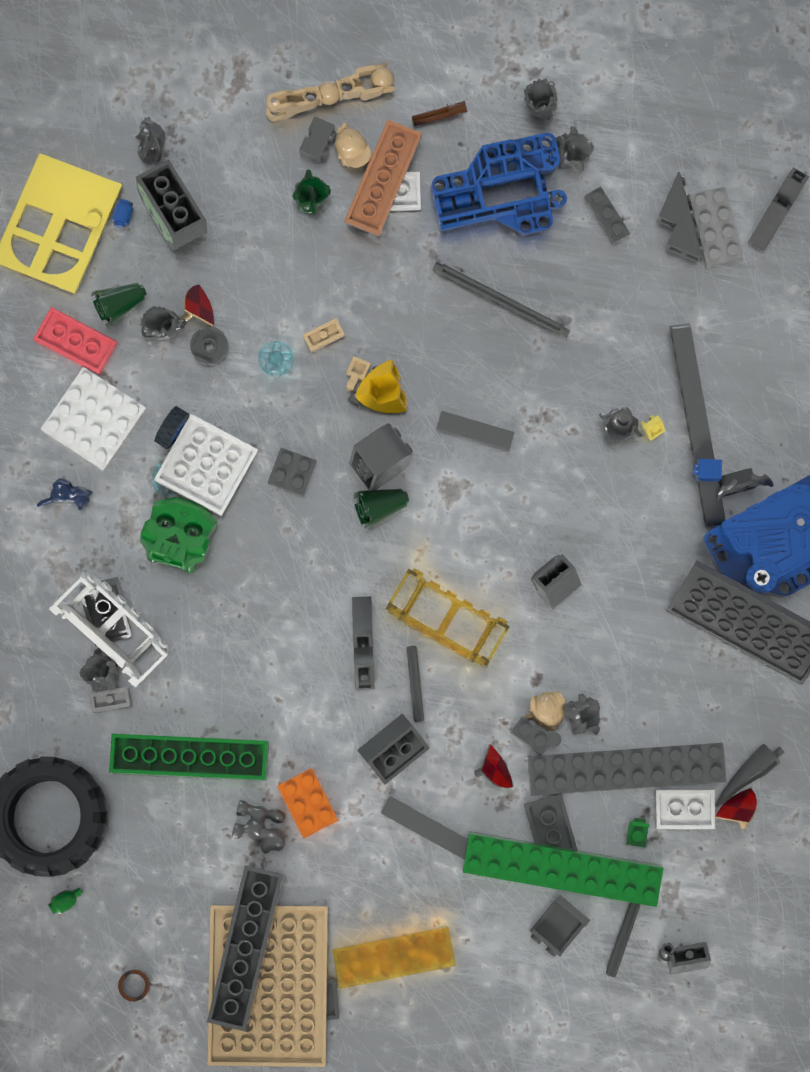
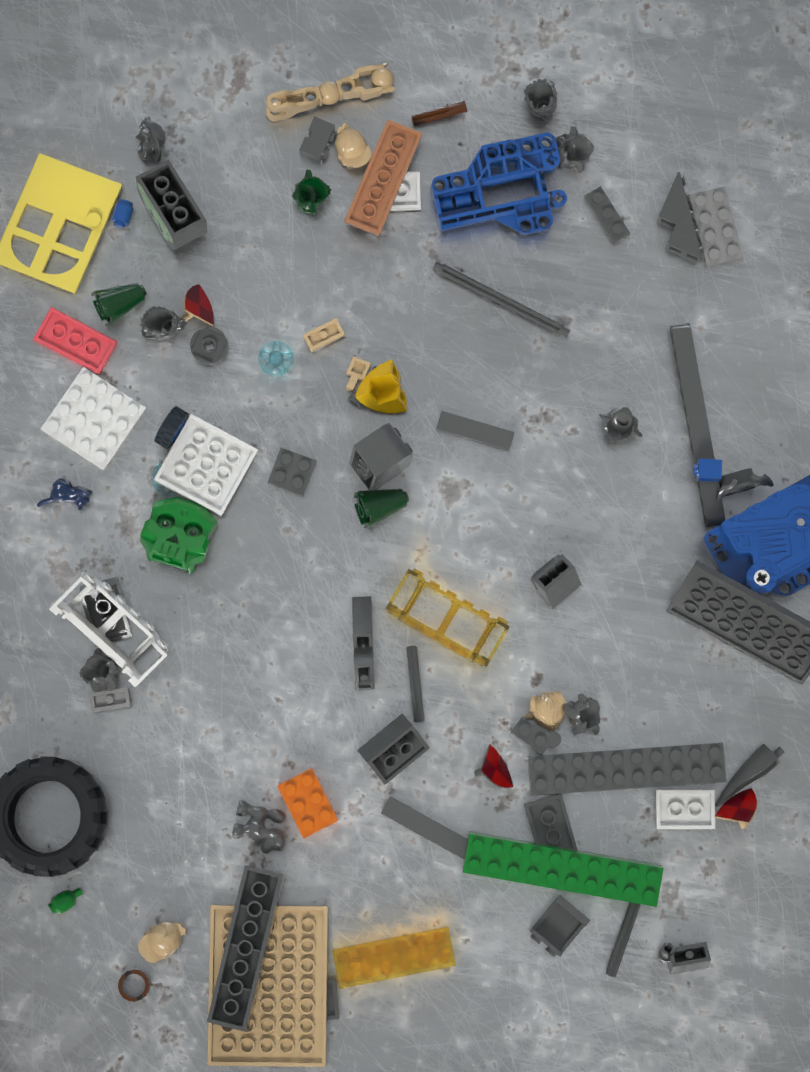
green brick [109,733,269,781] -> none
green bracket [625,818,650,848] -> none
light yellow tile [641,415,666,441] -> none
dark grey slope [748,167,809,251] -> none
none -> tan hair [138,922,186,963]

